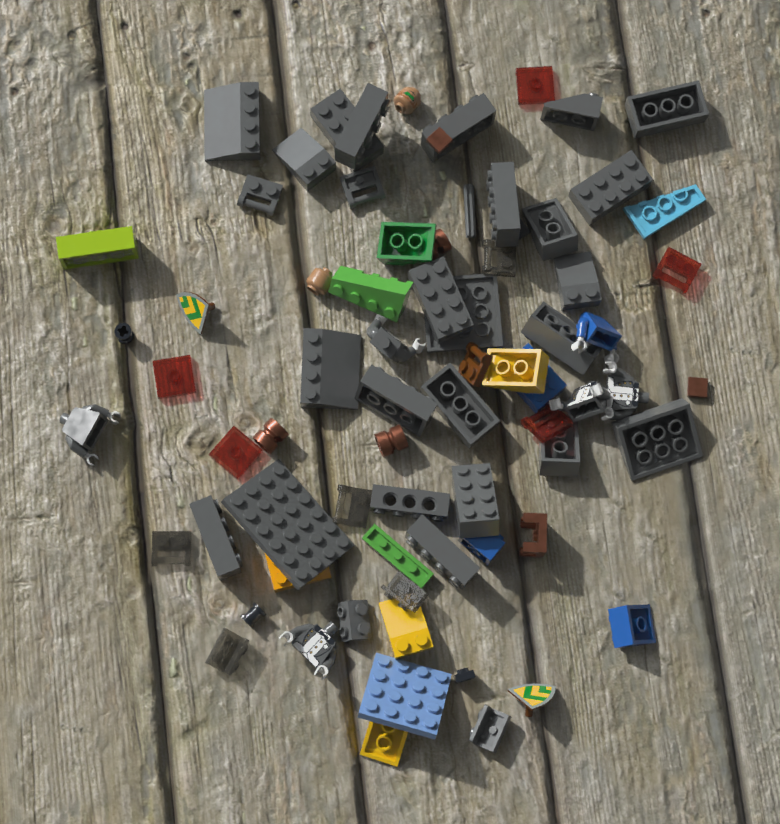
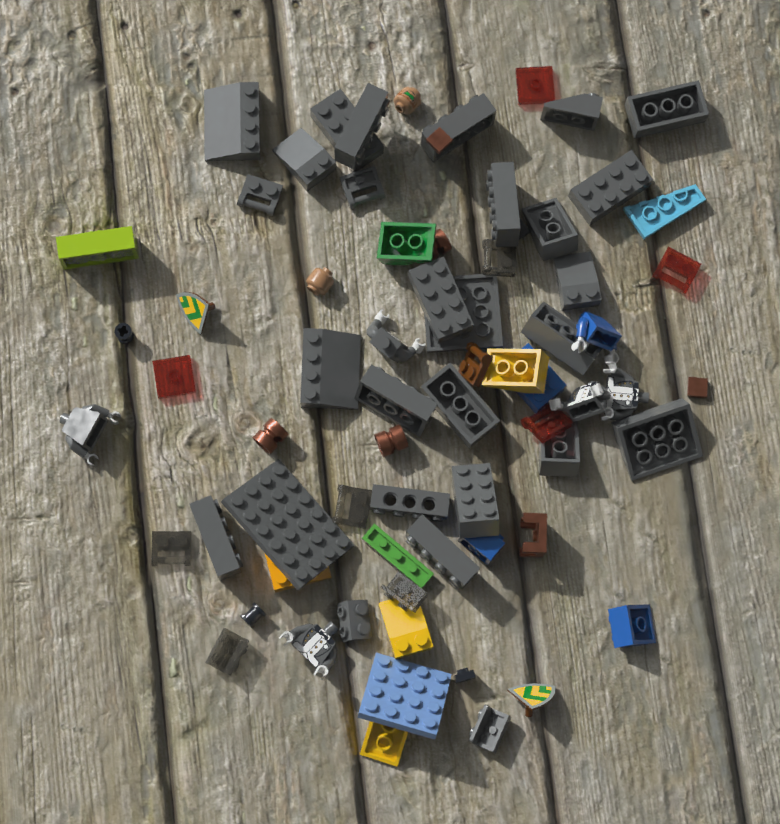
clear red plate [209,426,263,480] -> none
bright green wedge [328,266,413,322] -> none
dark grey axle [463,184,476,238] -> none

